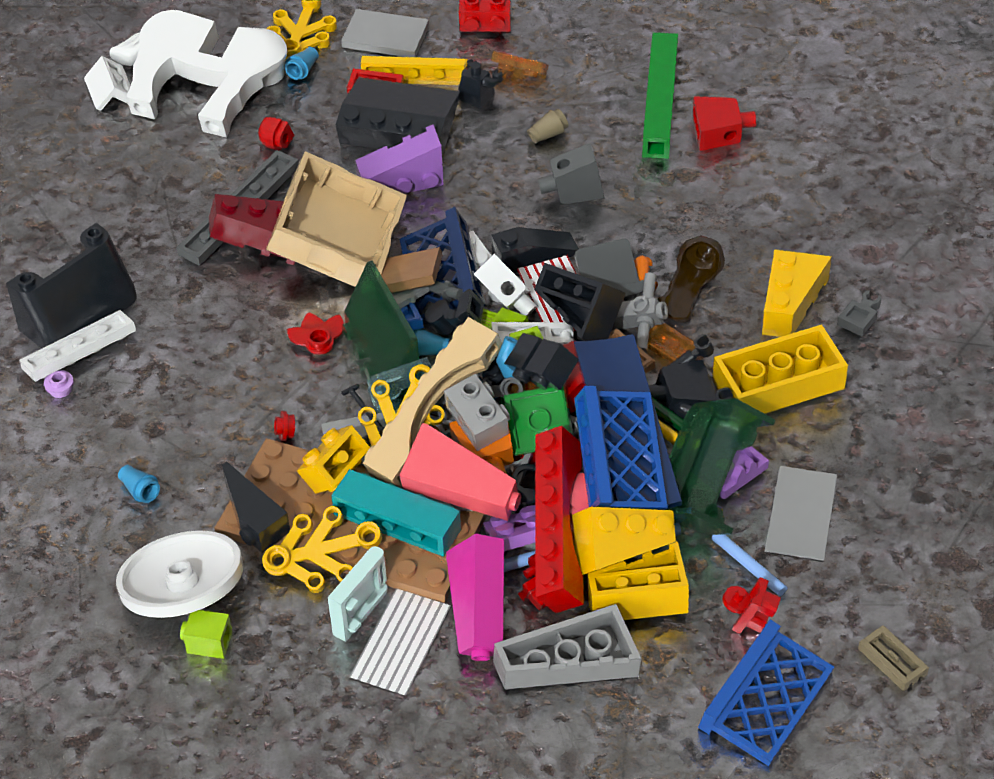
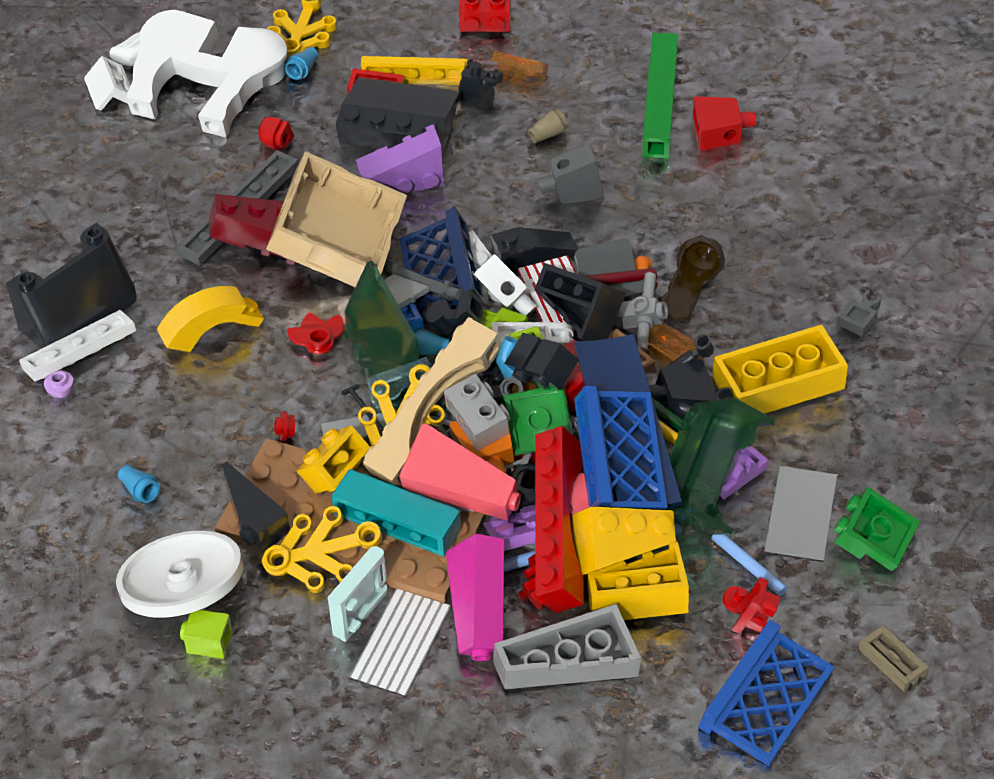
light grey tile [341,9,429,57] -> none
medium nougat tile [378,247,443,295] -> none
yellow wedge [762,250,832,337] -> none
none -> yellow arch [157,286,264,352]
none -> dark red bar [584,268,657,285]
none -> green plate [833,487,920,571]

